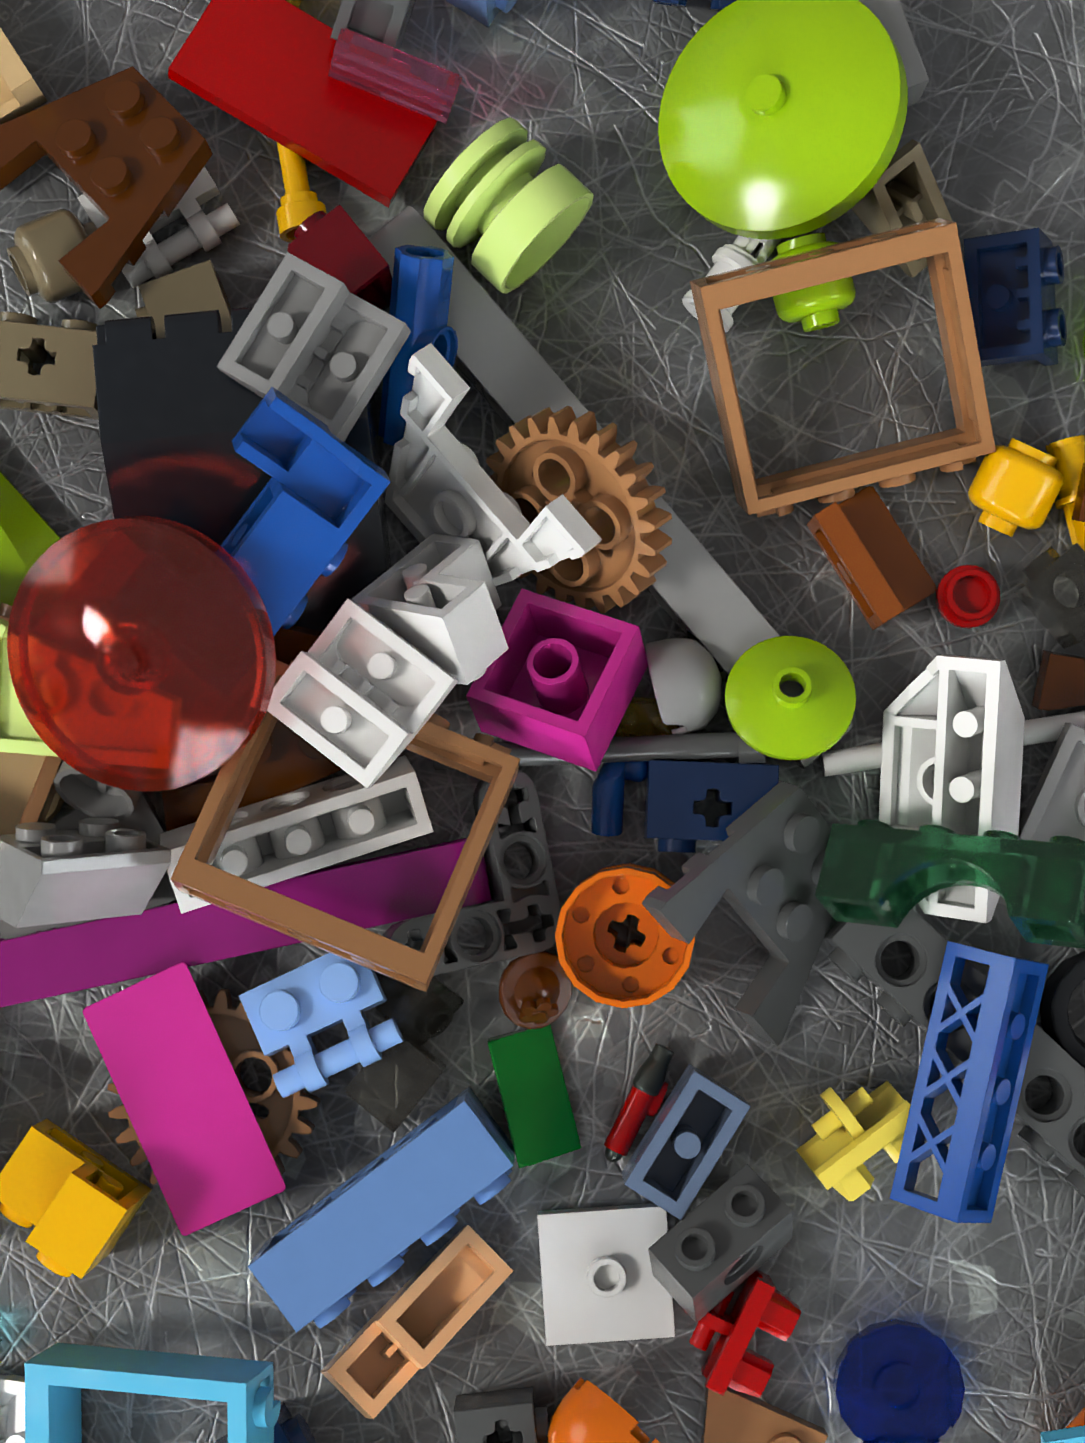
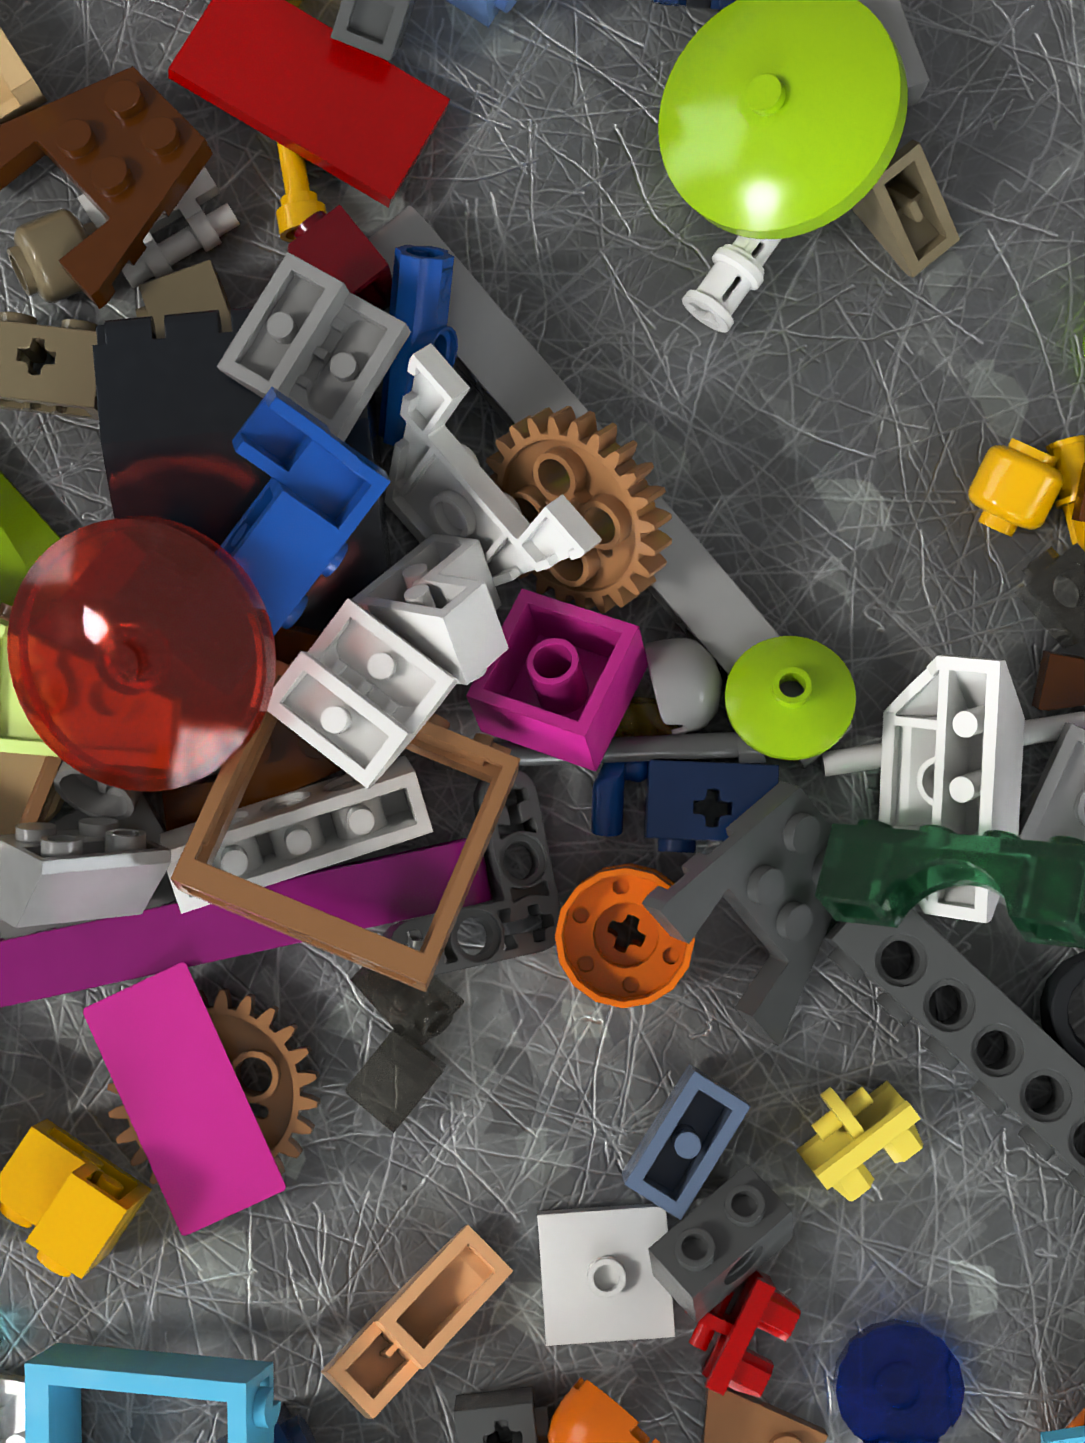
light blue plate [238,953,404,1098] -> none
medium blue brick [248,1087,515,1333] -> none
clear pink tile [328,28,462,124] -> none
yellowish green wheel [424,117,594,294] -> none
green slope [487,1024,582,1168] -> none
reddish brown hat [499,951,572,1029] -> none
piece [604,1043,675,1162] -> none
medium nougat window [690,218,996,518] -> none
lime head [772,233,856,332] -> none
dark orange panel [807,486,936,630] -> none
blue fence [890,941,1049,1223] -> none
red plate [936,565,1000,629] -> none
dark blue bracket [964,227,1067,367] -> none

